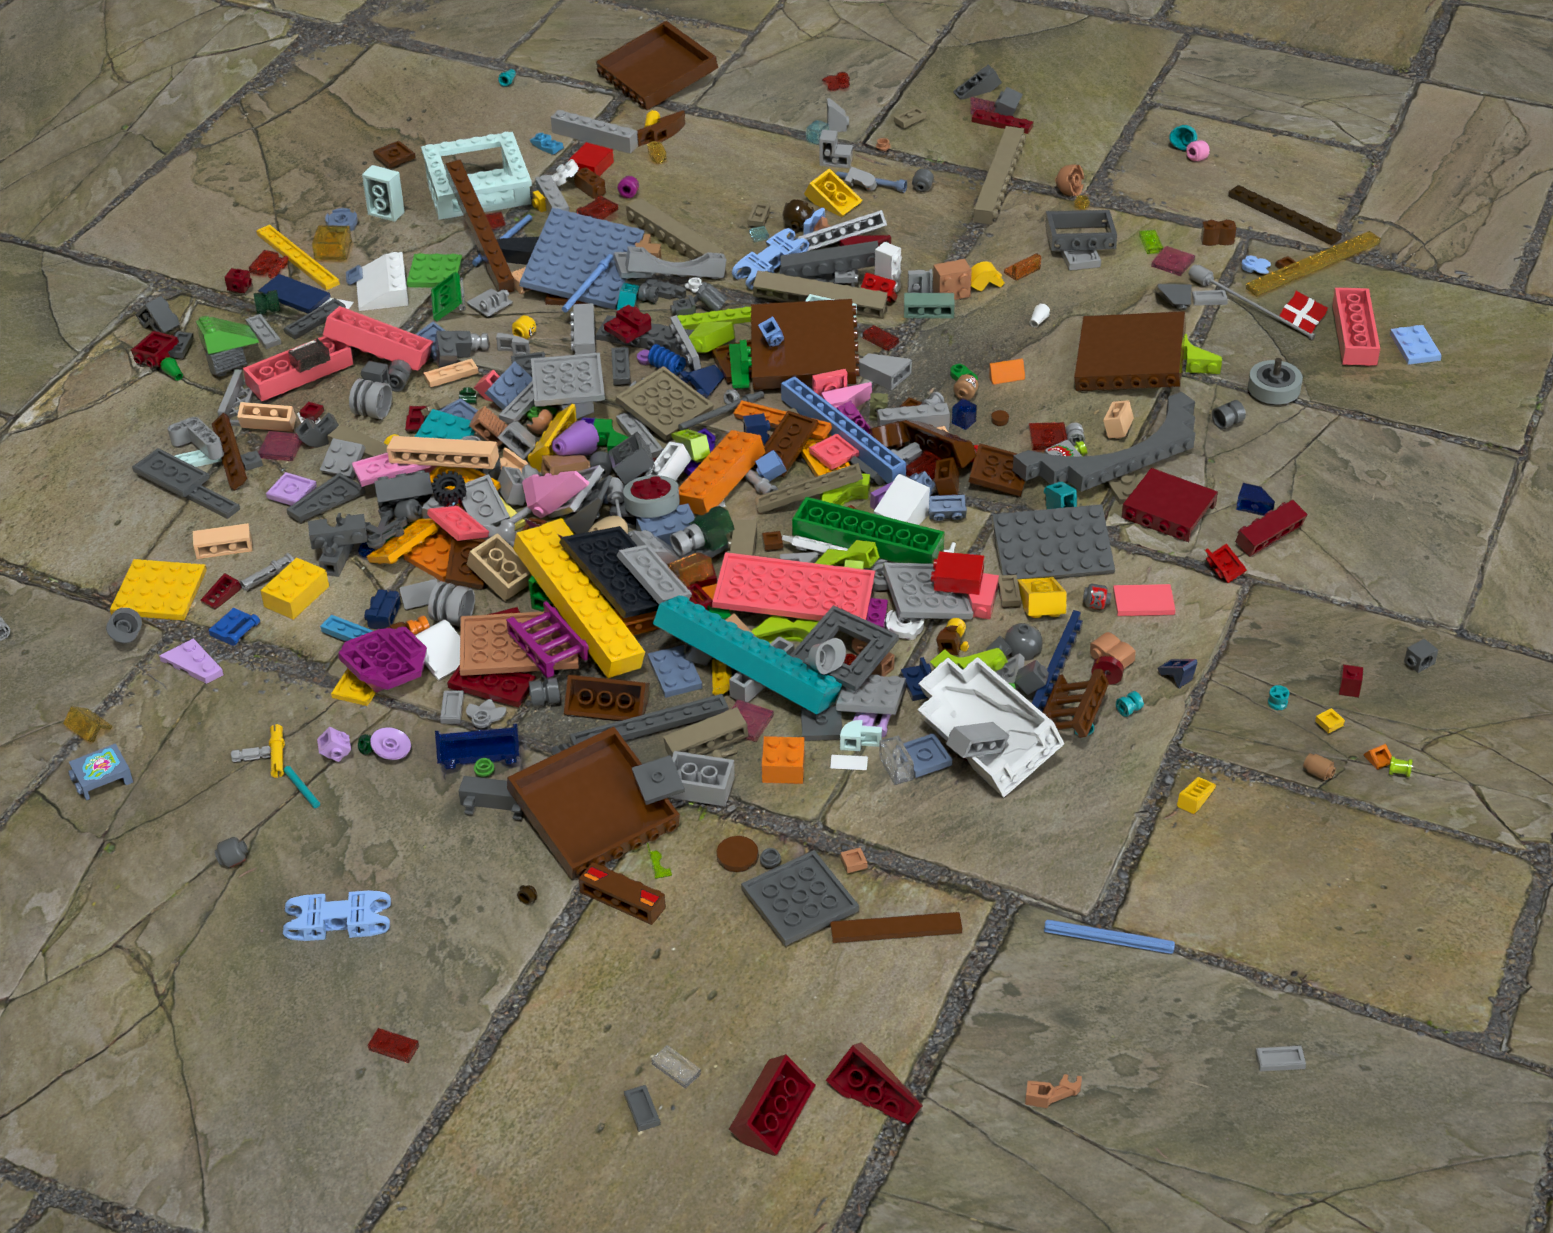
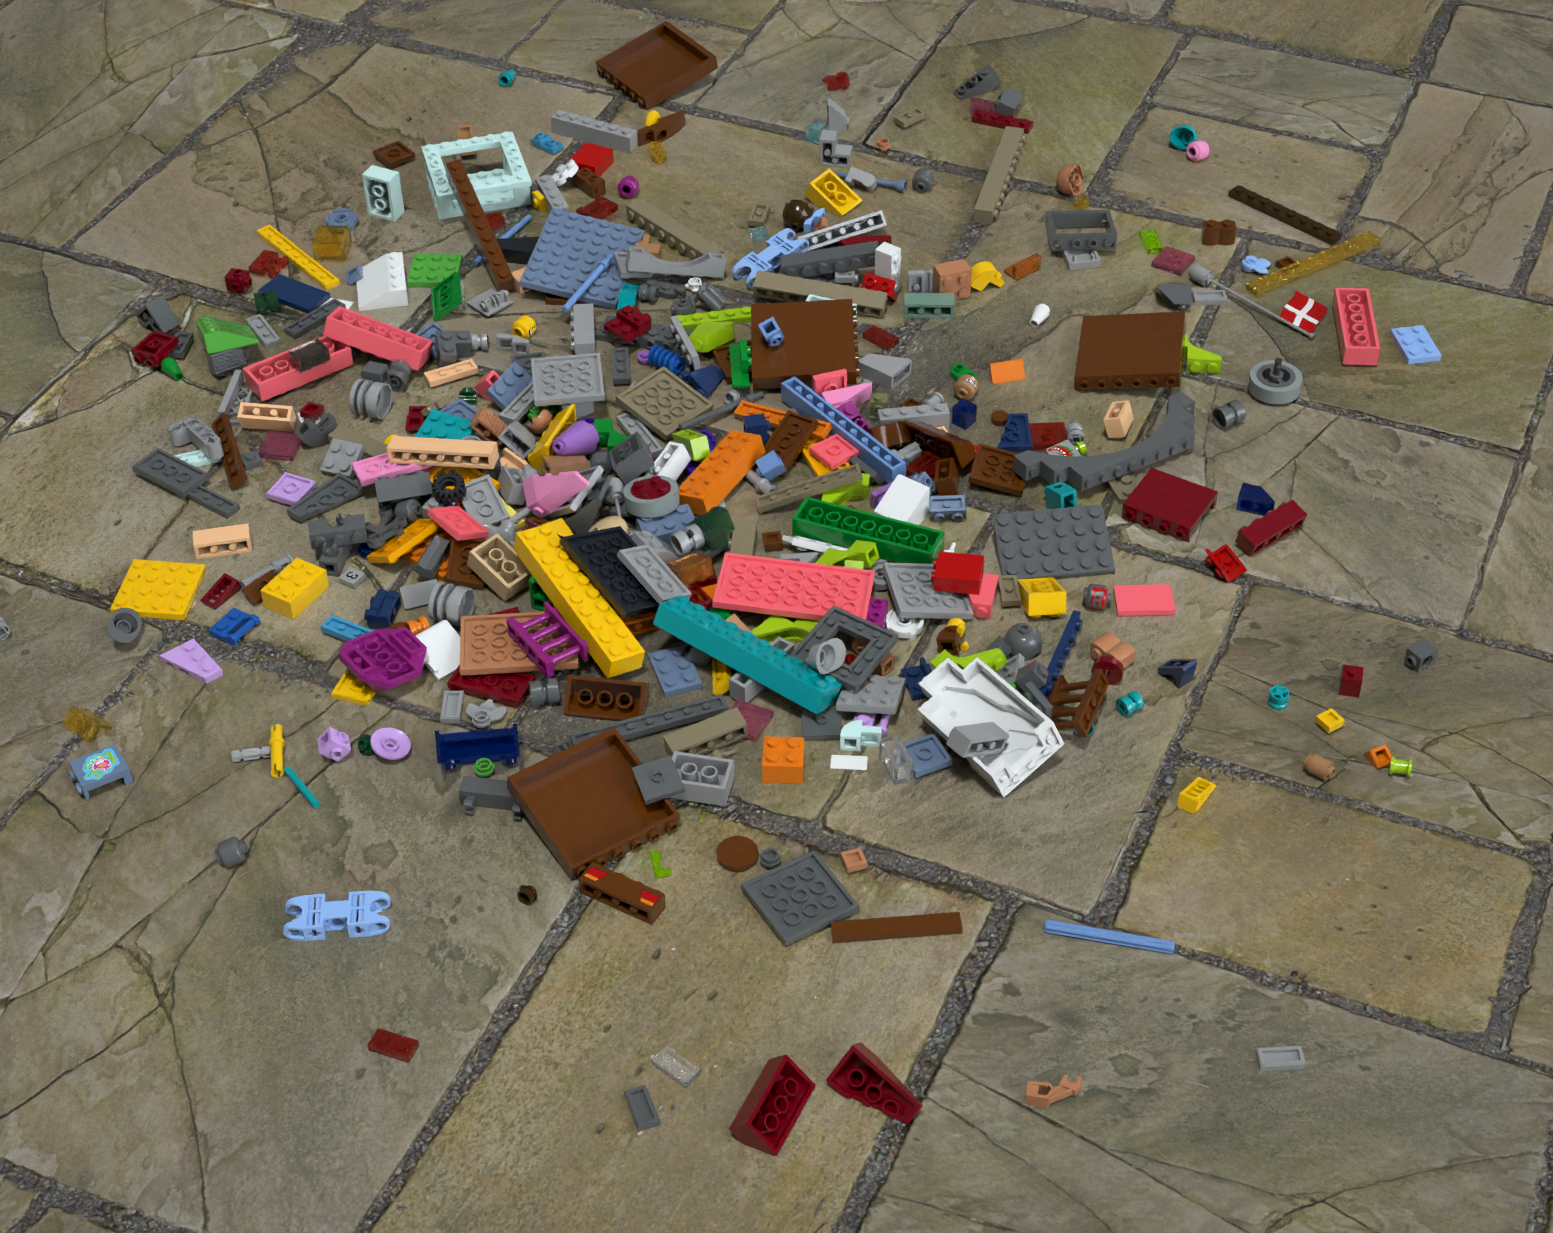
none -> reddish brown plate [242,570,277,605]
none -> light grey tile [339,567,366,589]
none -> dark grey piece [413,534,451,579]
none -> medium nougat brick [457,124,476,156]
none -> dark blue wing [997,413,1033,453]
none -> dark grey plate [1023,681,1053,720]

